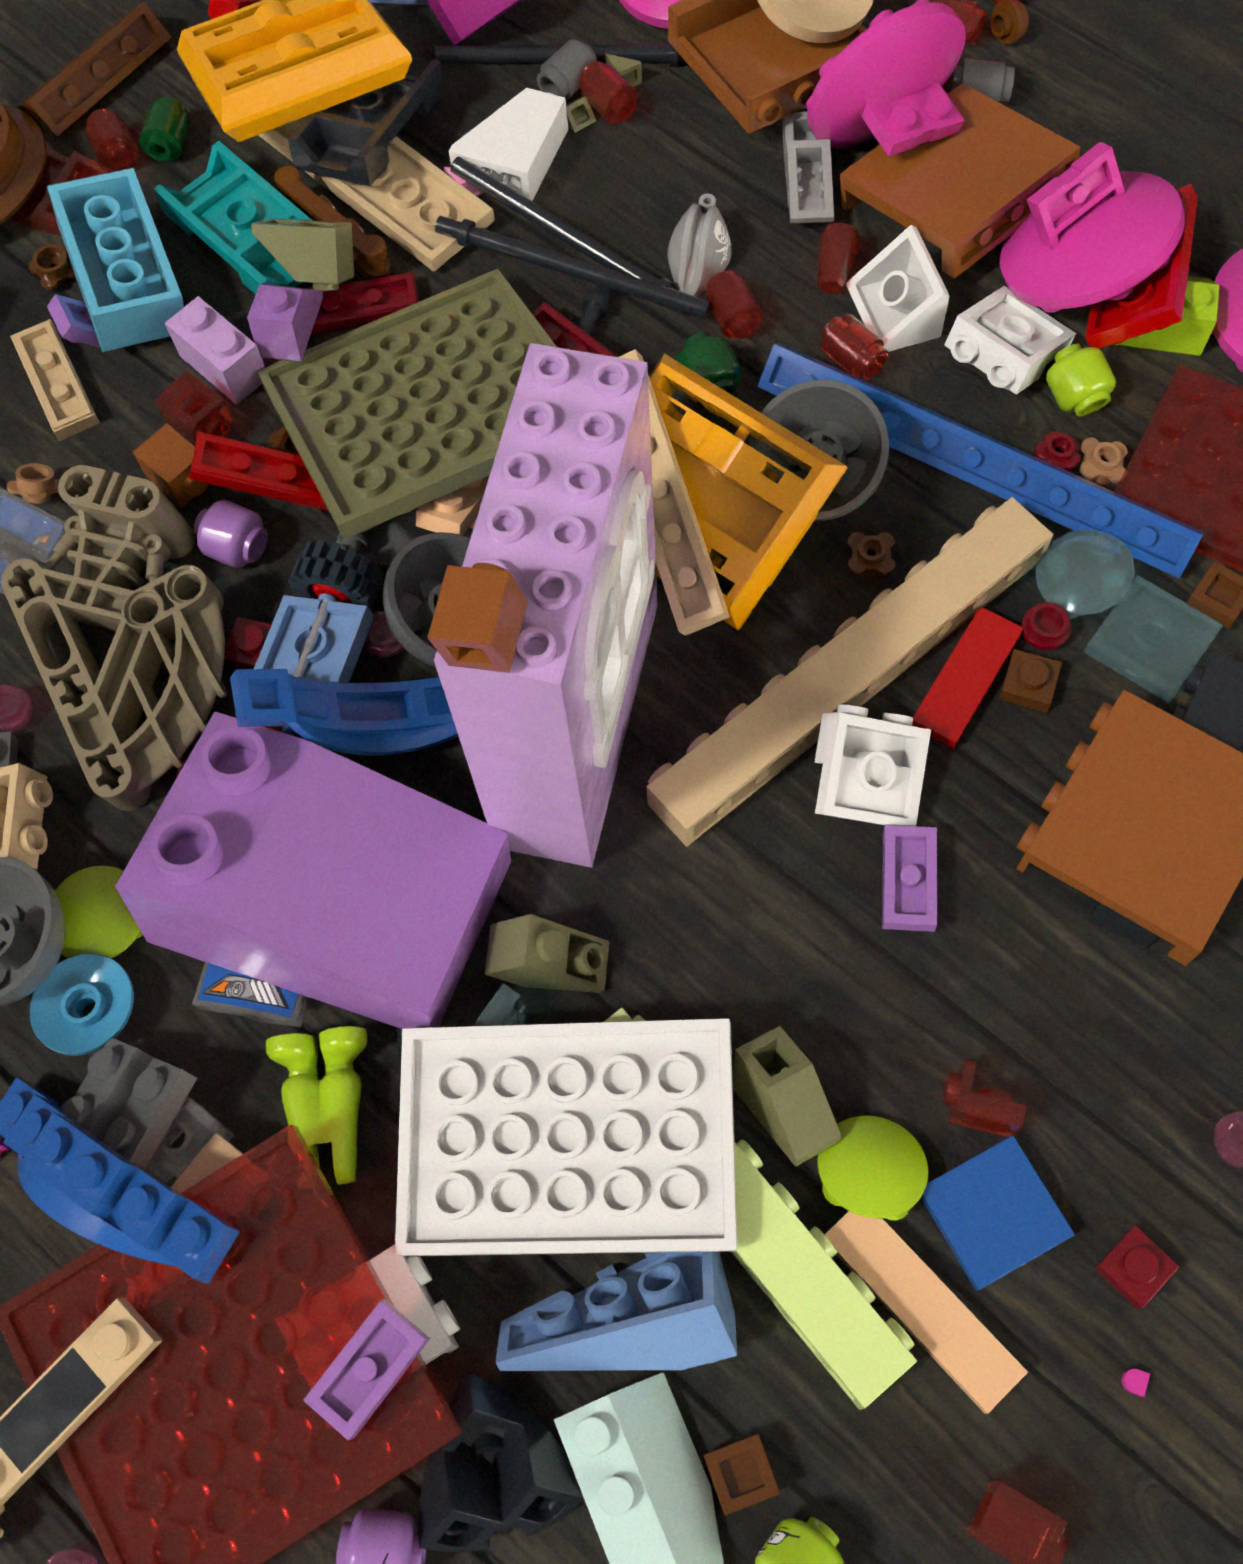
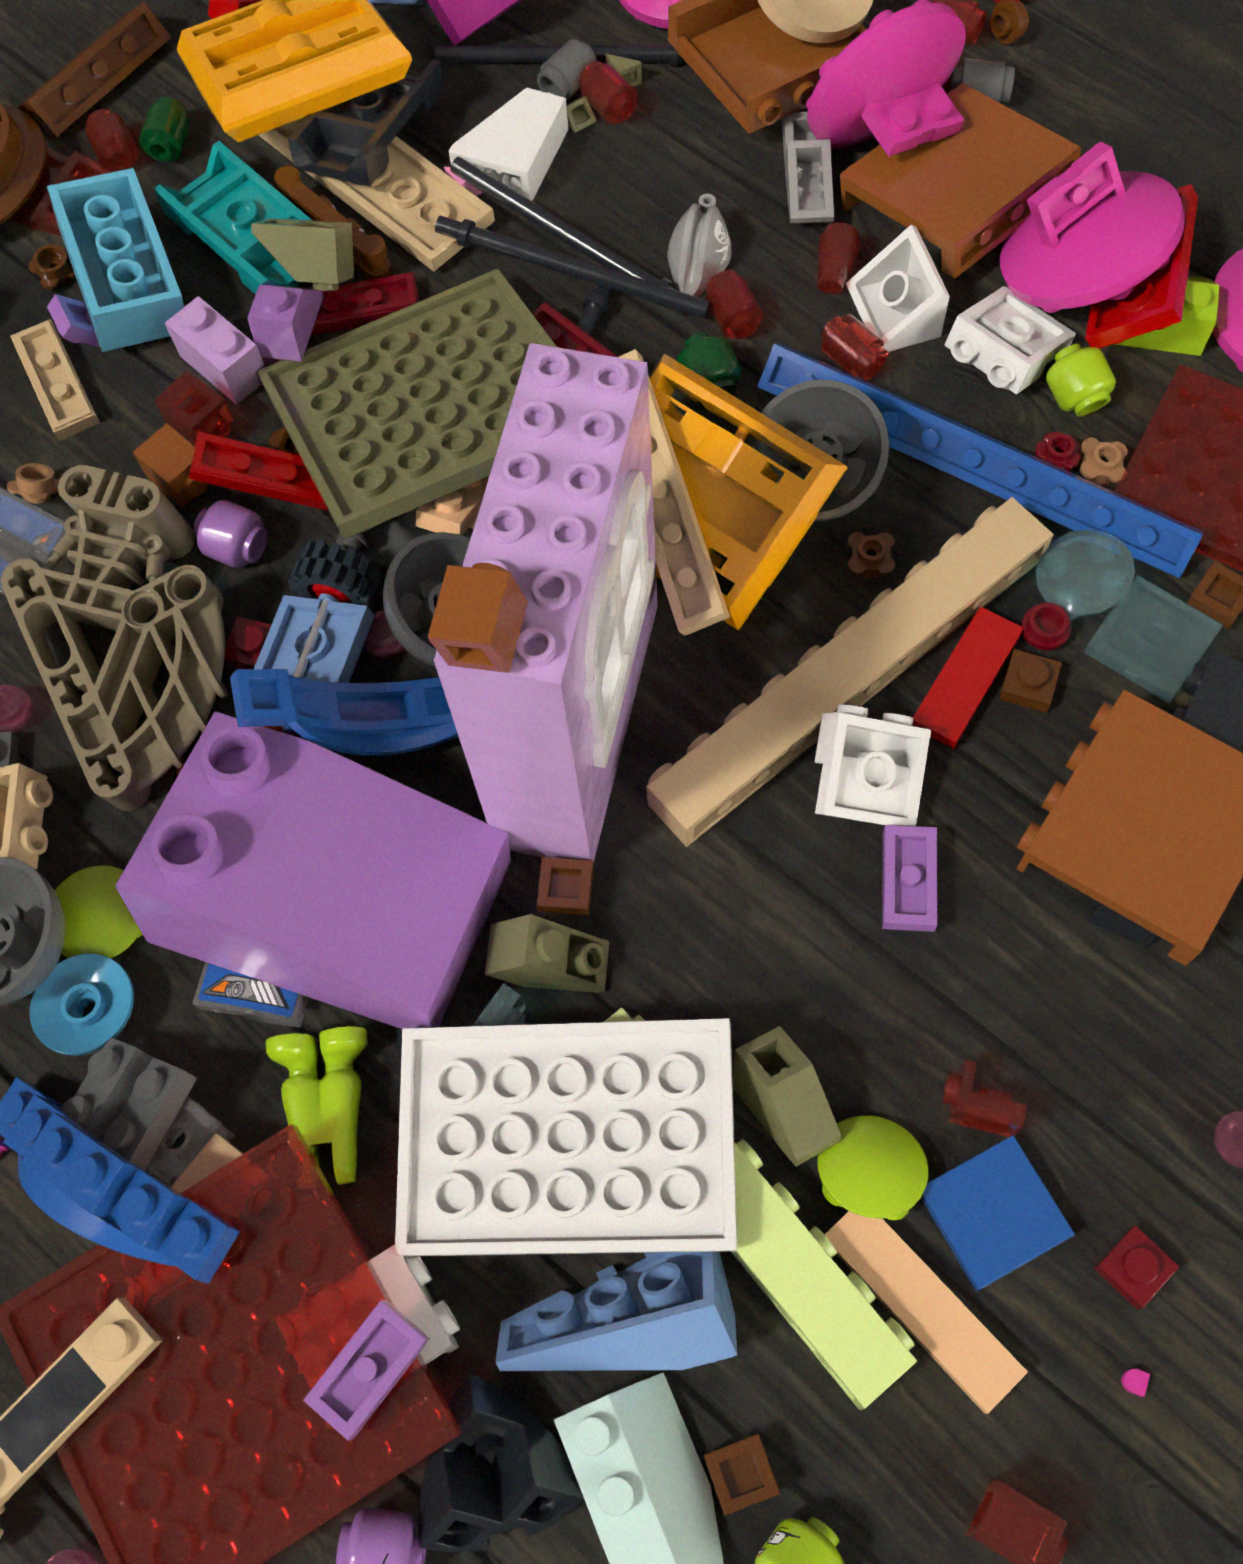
none -> reddish brown plate [537,857,594,915]

